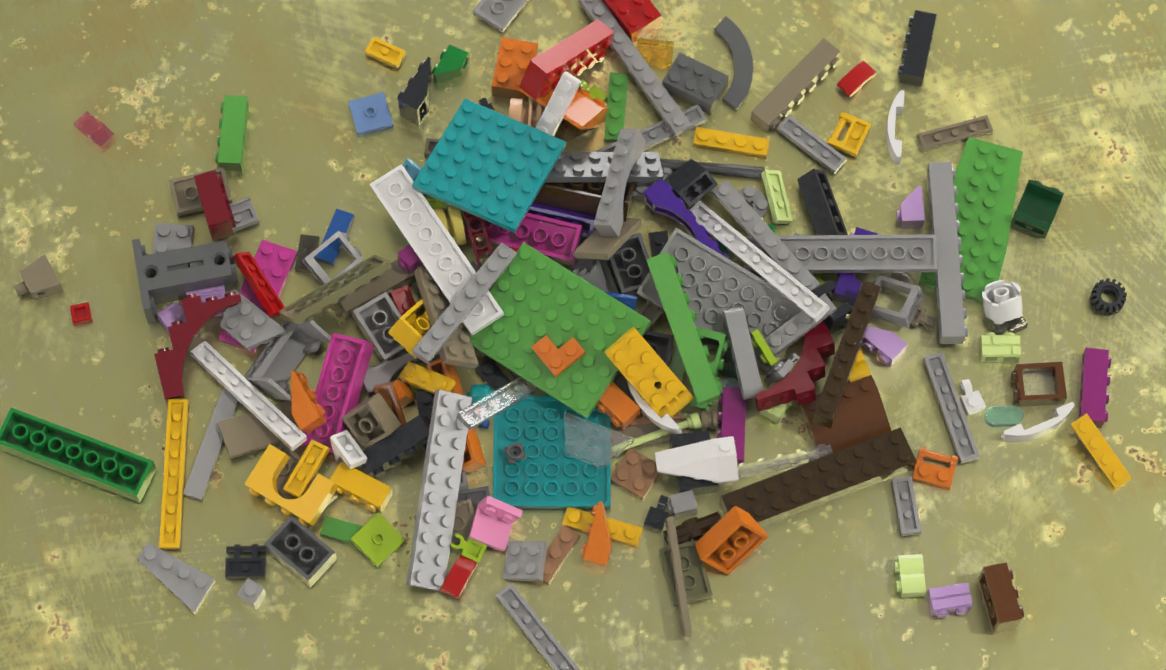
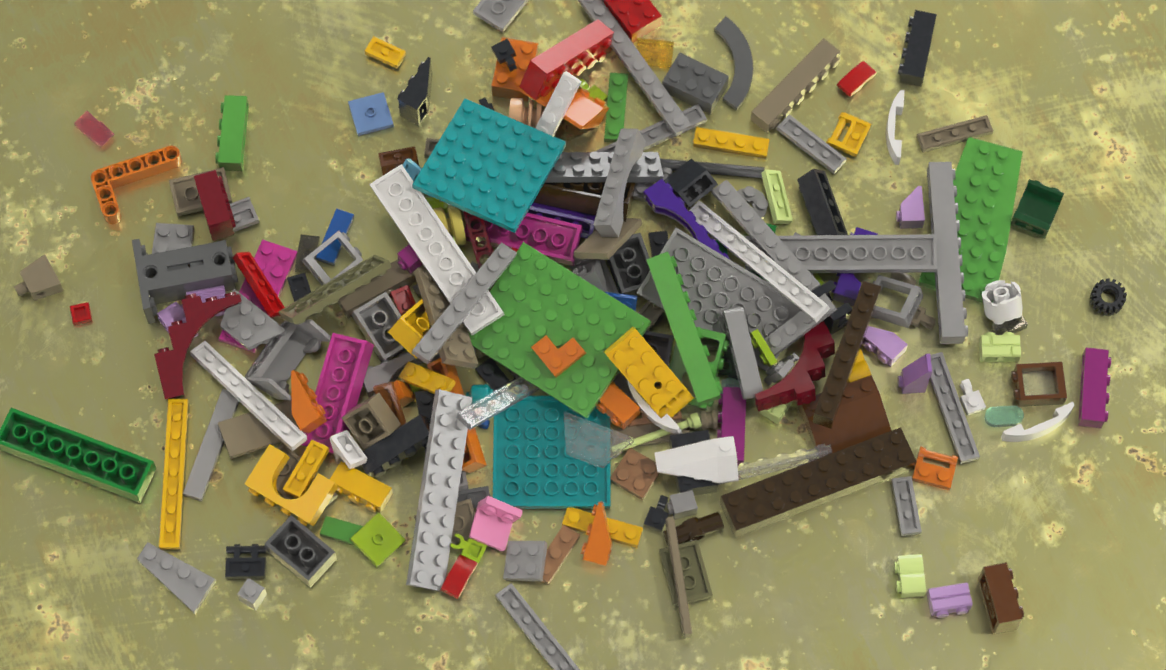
green slope [432,44,470,84] -> none
dark grey plate [504,442,526,464] -> none
orange slope [695,506,769,575] -> none
yellow plate [1070,413,1132,489] -> none
none -> orange beam [91,146,182,224]
none -> black plate [287,272,311,302]
none -> reddish brown bracket [378,146,419,175]
none -> black plate [491,39,517,71]
none -> medium lavender slope [898,354,932,394]

